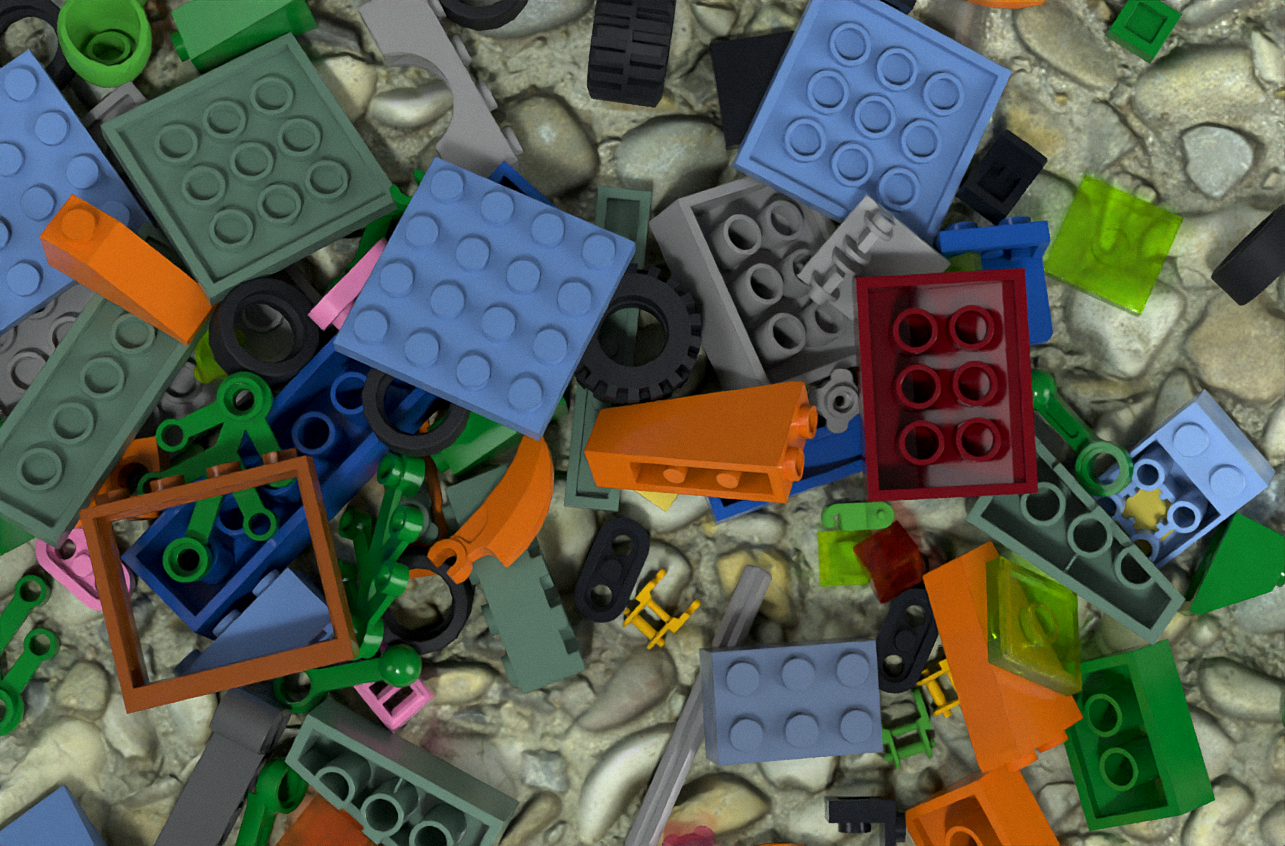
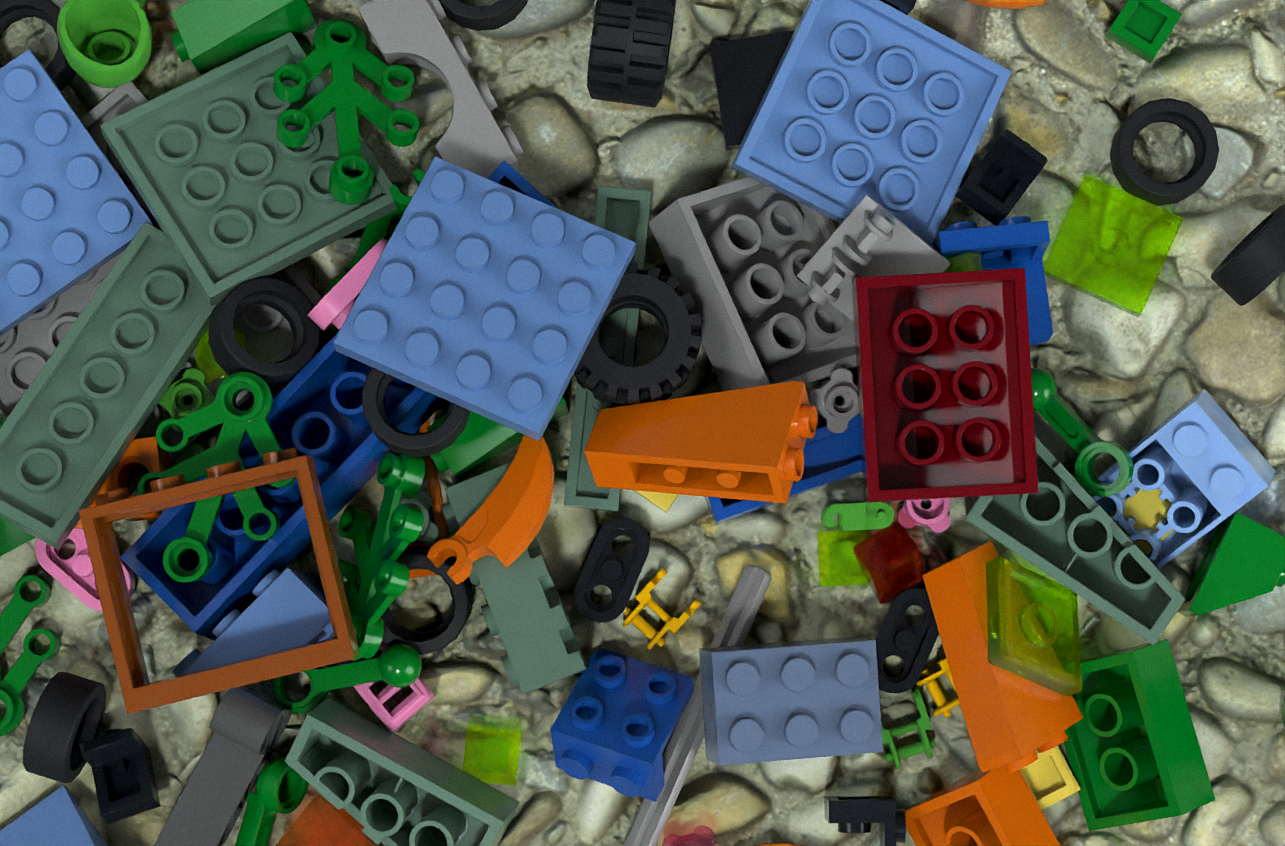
orange slope [39,194,219,346] -> none
none -> black tyre [23,672,106,783]
none -> black bracket [80,728,161,824]
none -> bright green plate [158,368,216,433]
none -> green plant [273,19,419,205]
none -> clear neon green plate [463,725,523,786]
none -> blue bracket [550,649,694,802]
none -> bright pink plate [897,498,952,533]
none -> light yellow tile [1020,746,1081,810]
none -> black tyre [1110,98,1219,206]

